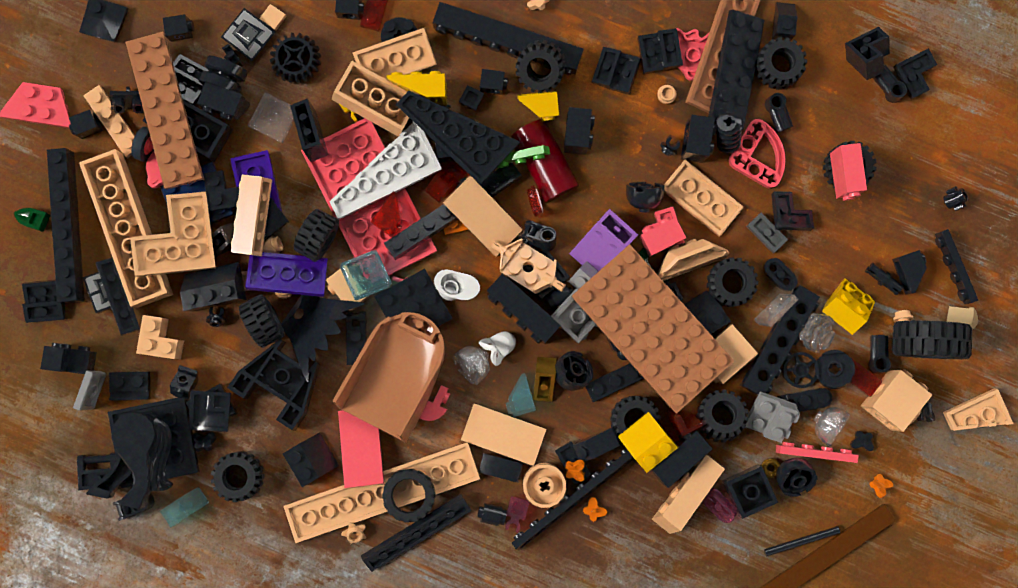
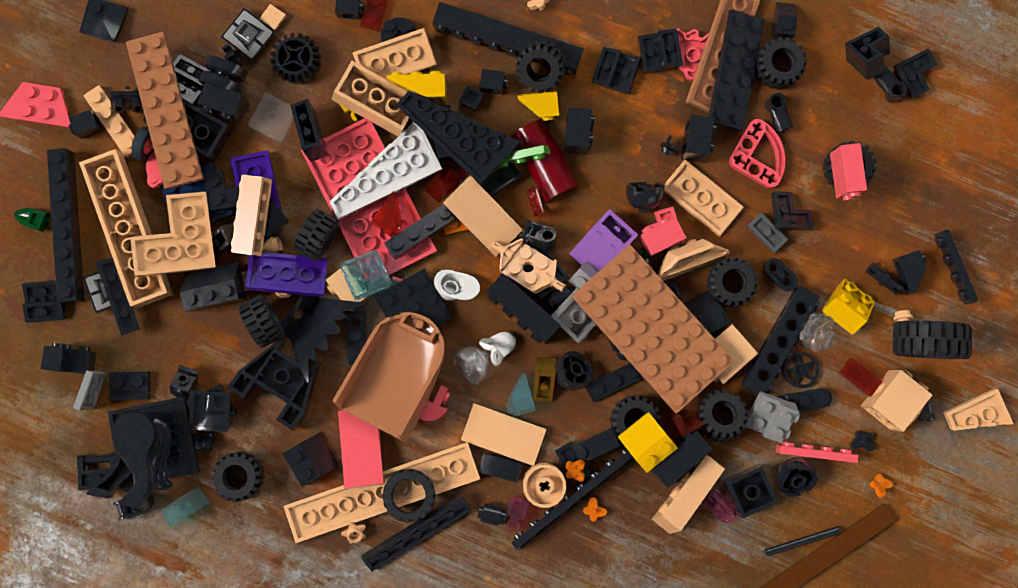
light nougat brick [136,315,184,360] -> none
black brick [163,14,194,42] -> none
black plate [206,307,226,327] -> none
light nougat plate [657,85,676,104] -> none
black piece [717,113,741,154] -> none
clear plate [754,293,799,327] -> none
pearl gold plate [761,458,780,478] -> none
clear cylinder [813,407,851,447] -> none
black plate [815,350,855,389] -> none
black piece [868,335,891,374] -> none
black gear [943,186,969,211] -> none
tan tile [946,306,978,330] -> none

